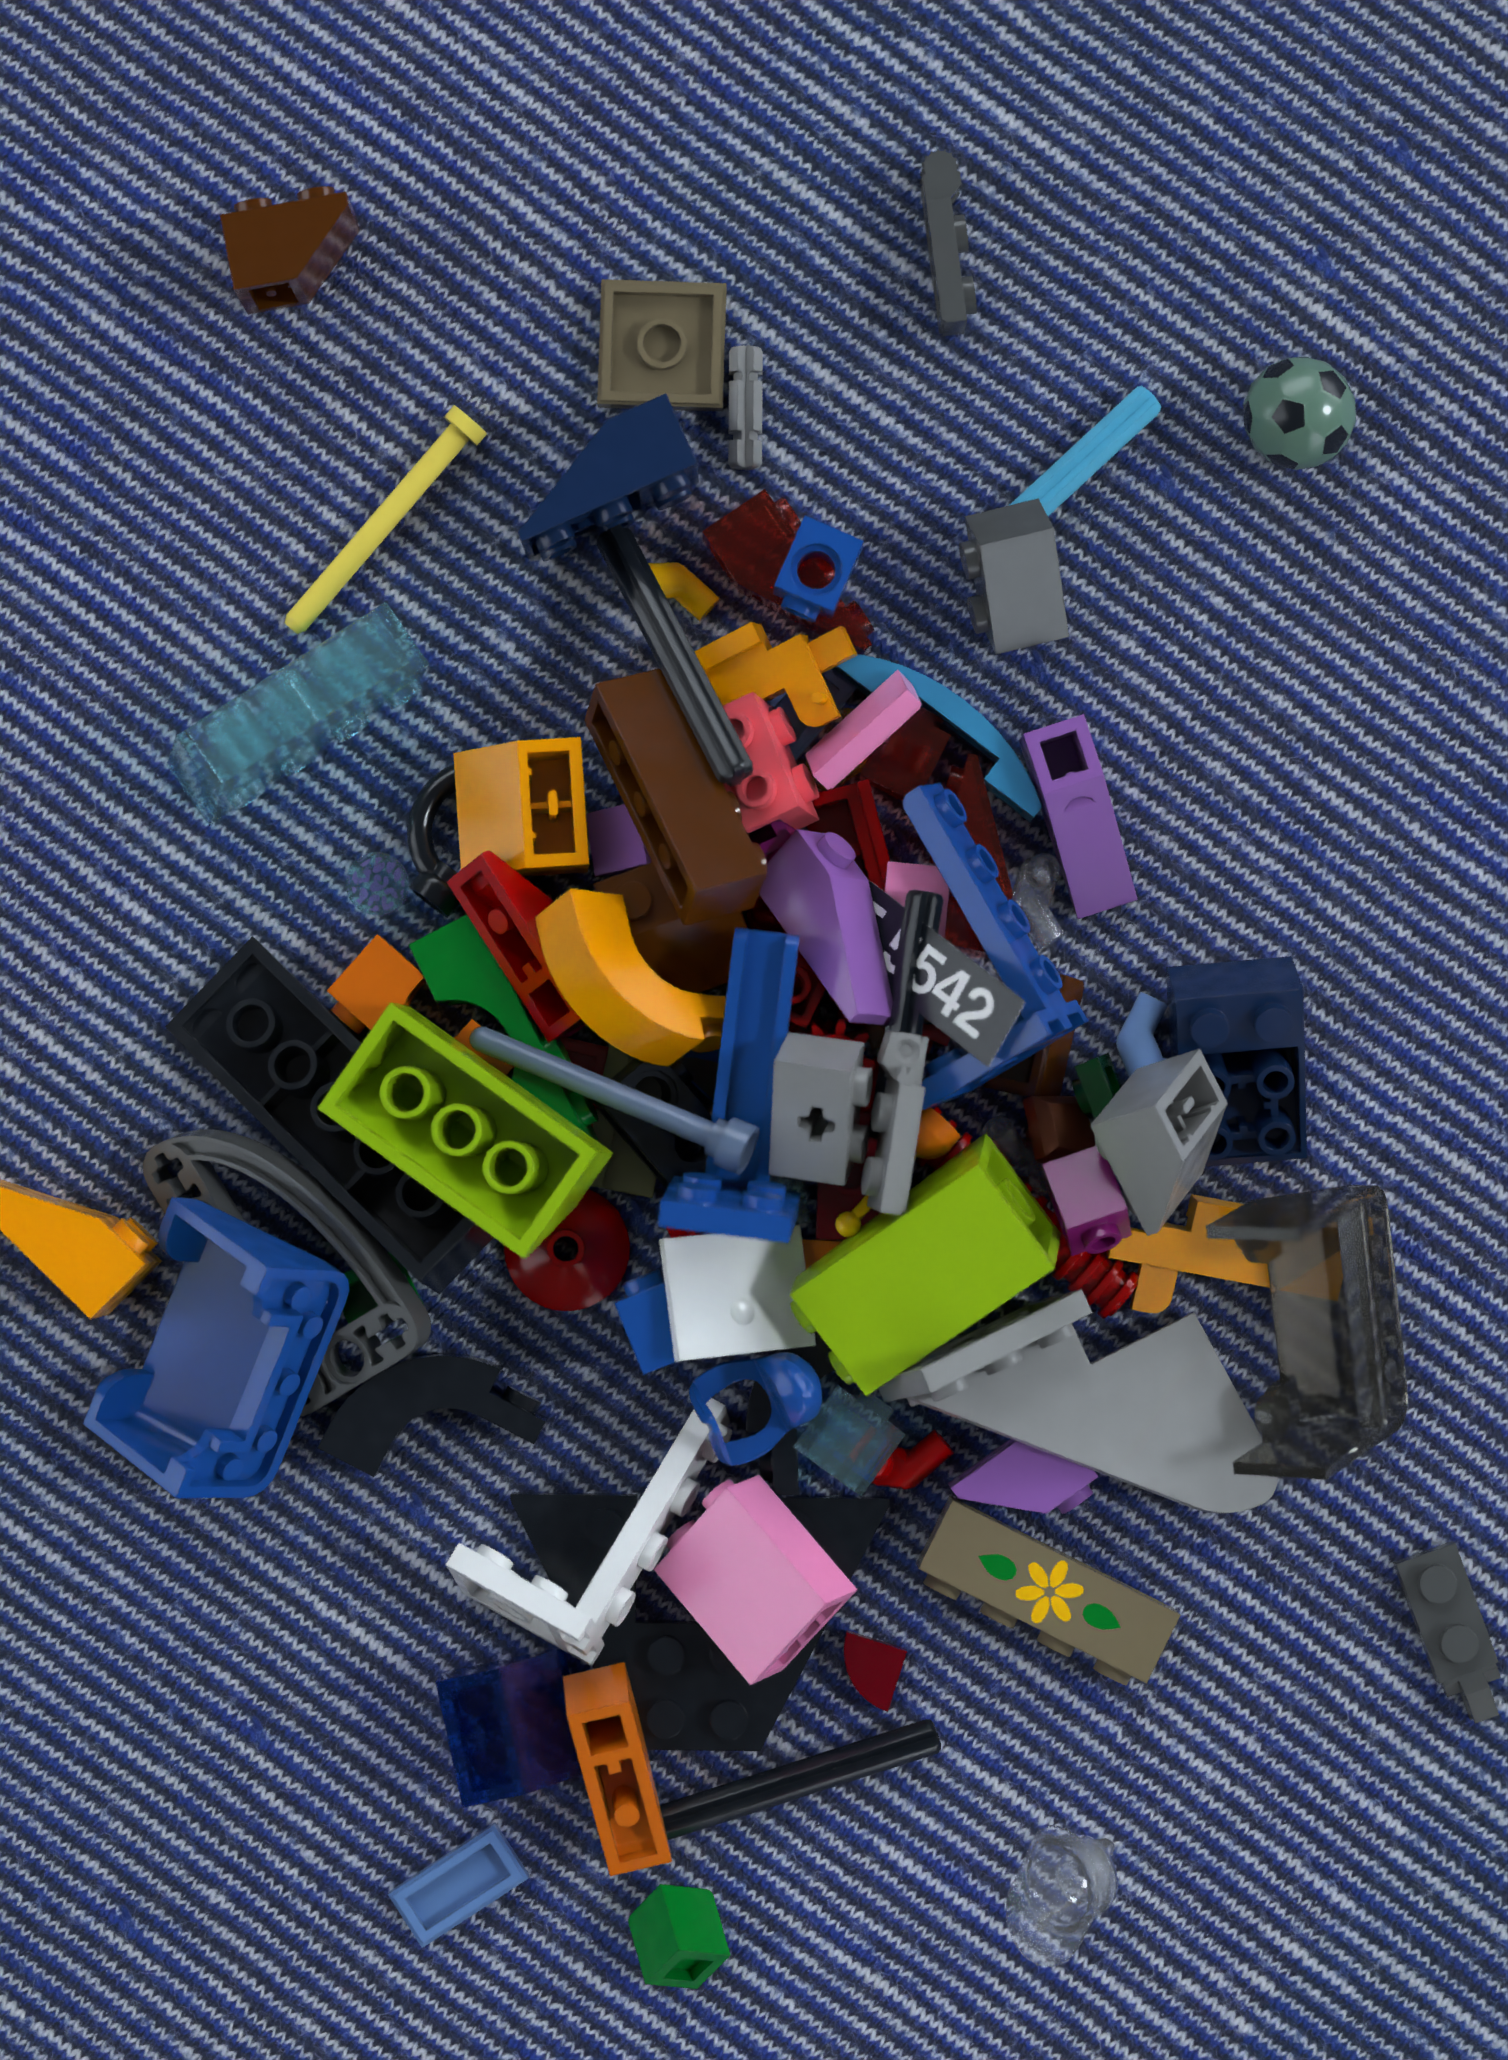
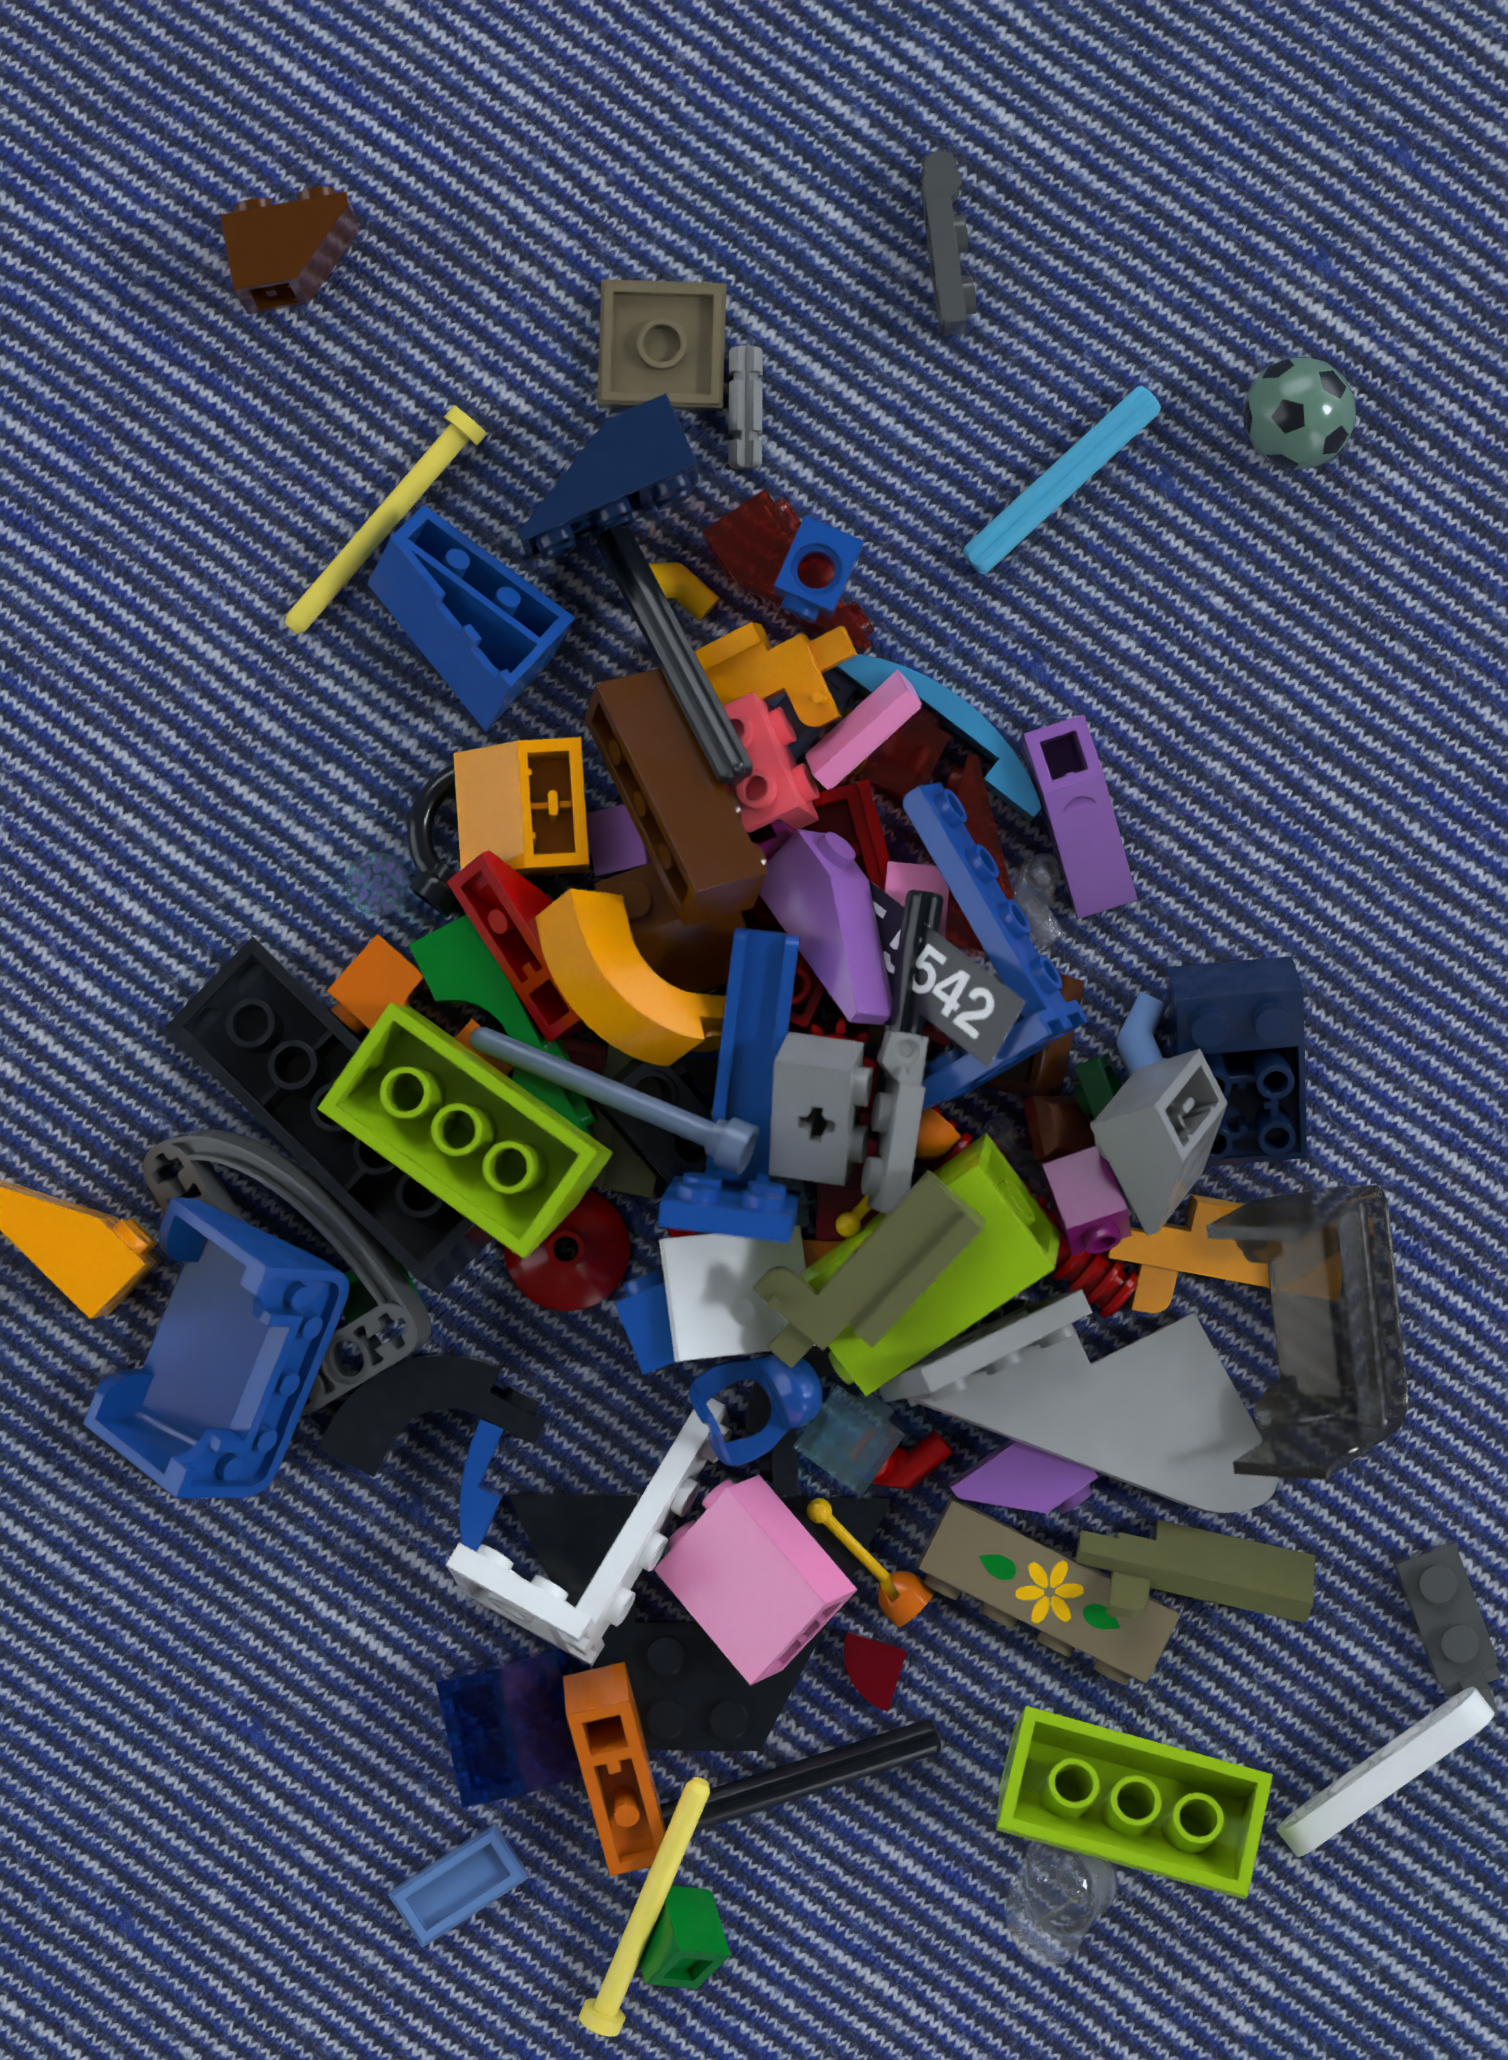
clear light blue wedge [166,602,429,826] -> none
dark grey brick [959,499,1069,655] -> none
none -> blue wedge [368,505,575,732]
none -> blue slope [459,1418,505,1552]
none -> light yellow bar [579,1777,710,2037]
none -> olive piece [752,1170,985,1369]
none -> hinge [807,1498,933,1627]
none -> lime slope [996,1706,1273,1899]
none -> olive piece [1075,1520,1315,1623]
none -> white beam [1277,1686,1495,1857]

